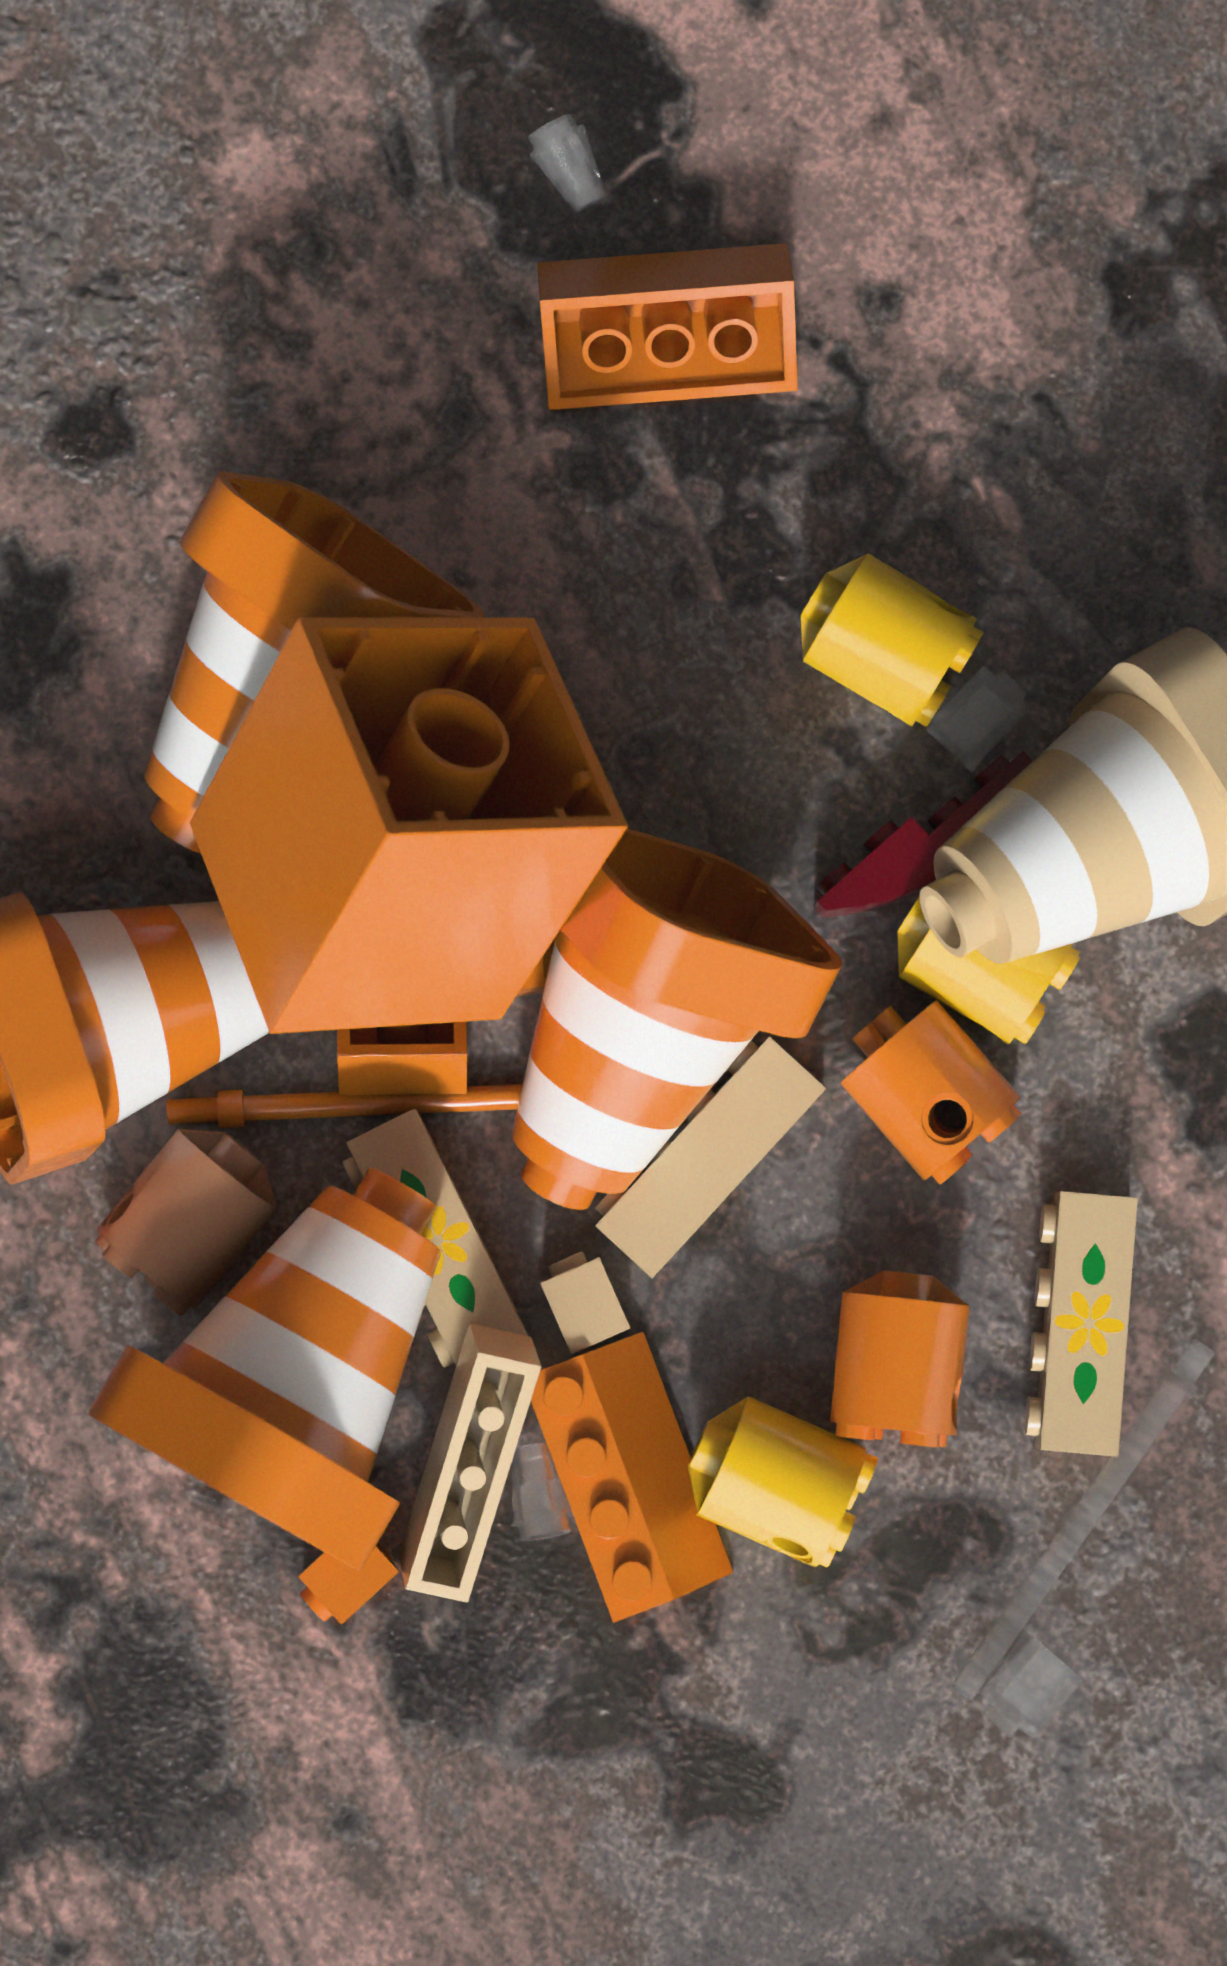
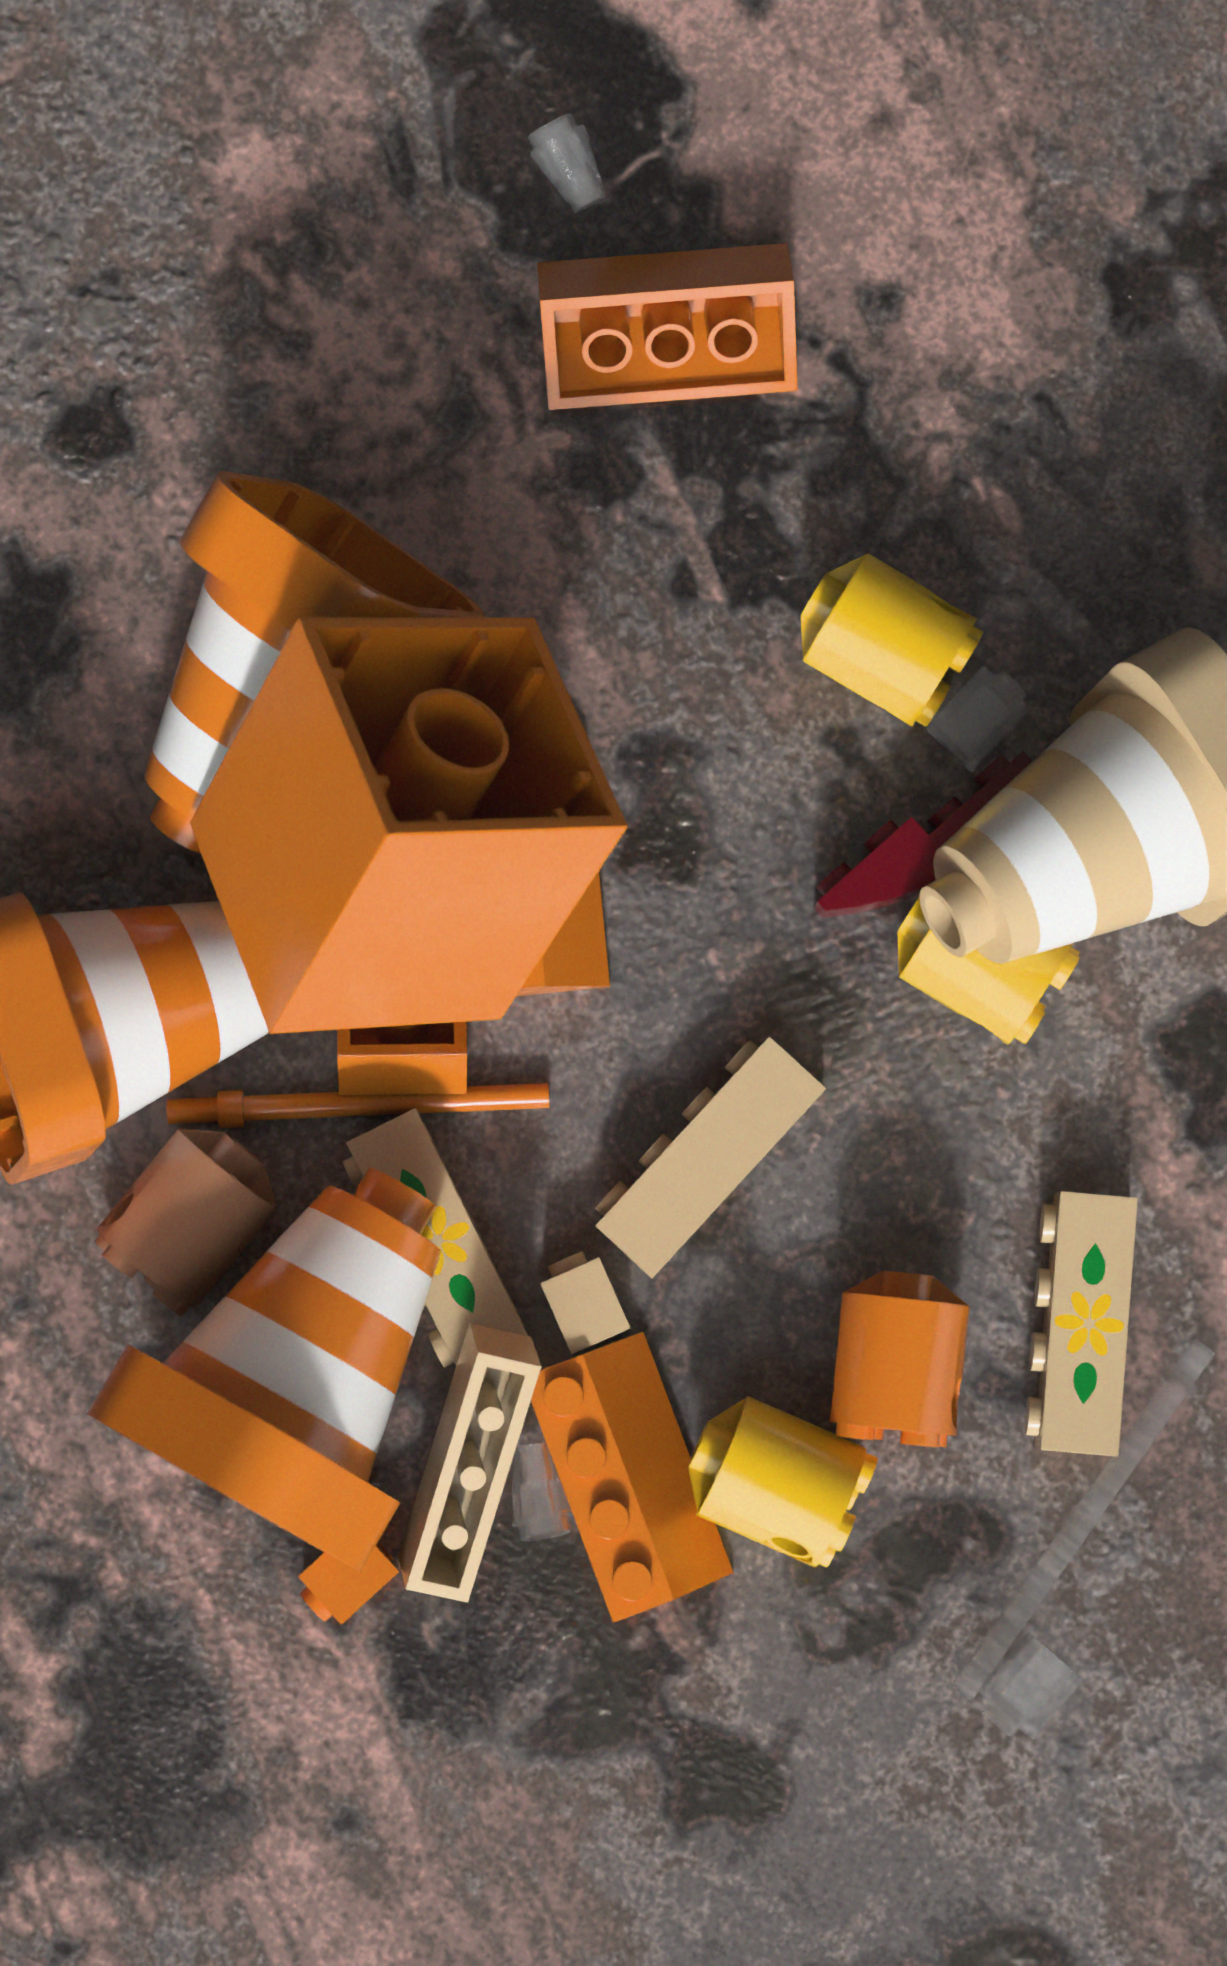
orange cone [512,828,842,1210] -> none
orange cylinder [840,1000,1022,1185] -> none

